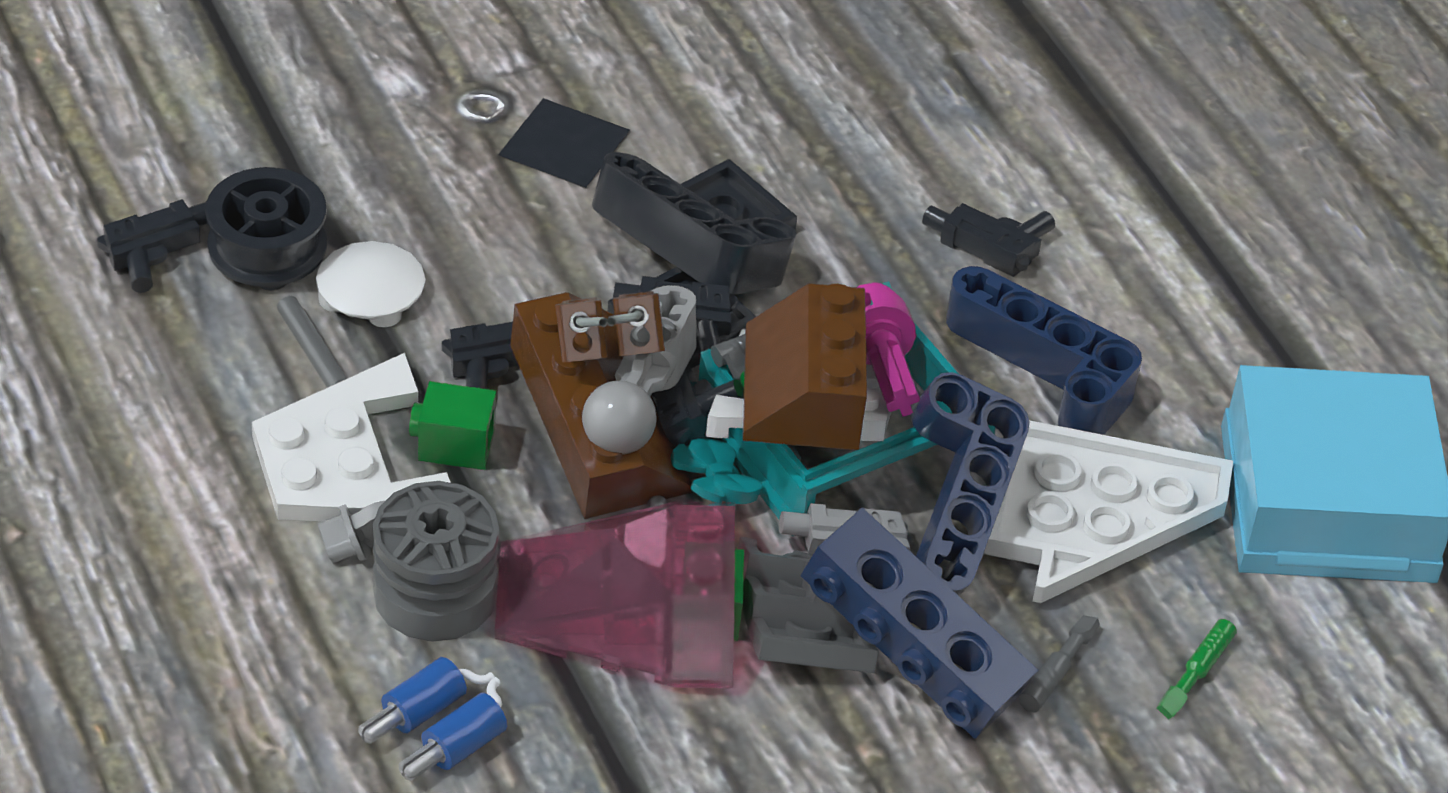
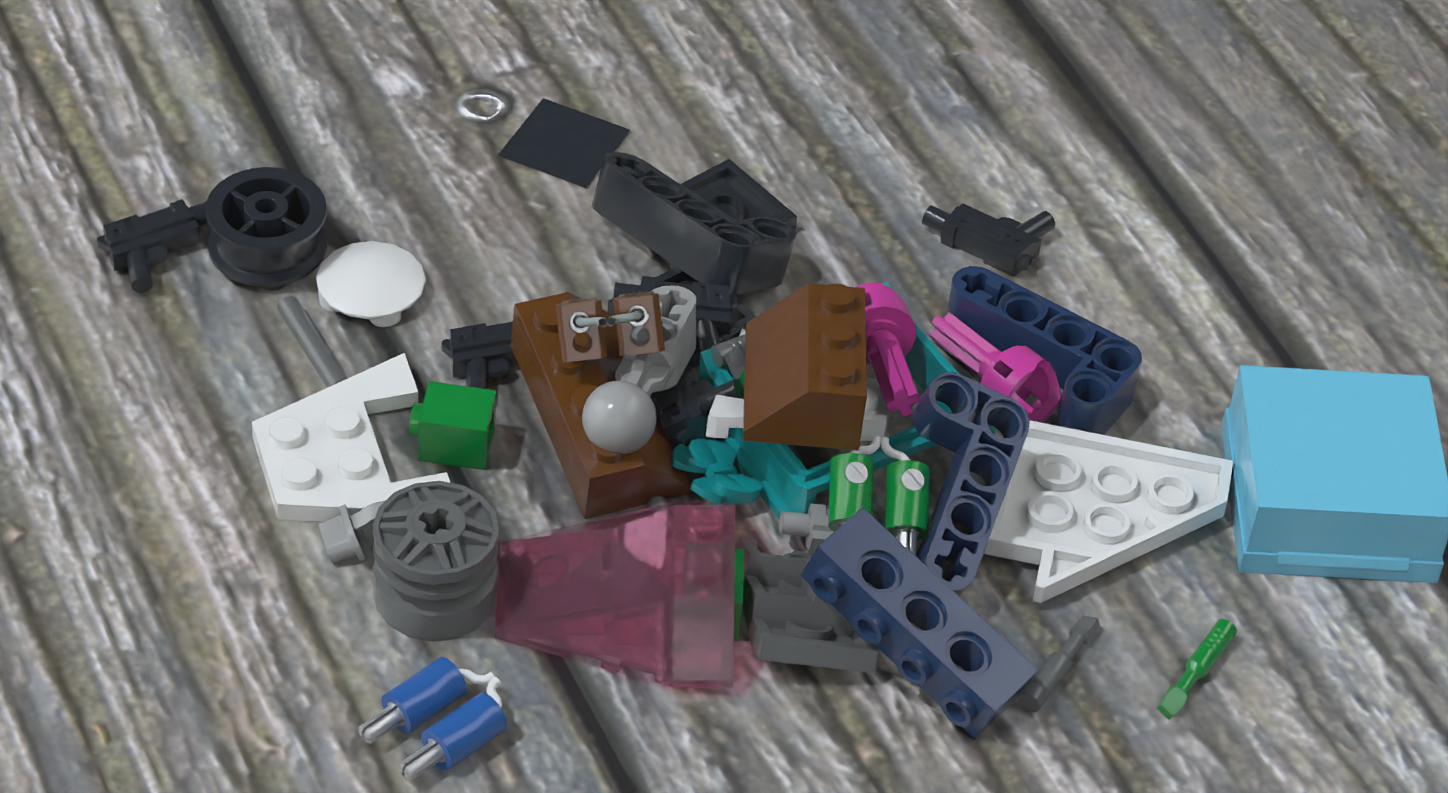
none -> green piece [828,436,930,556]
none -> dark pink piece [929,312,1061,423]

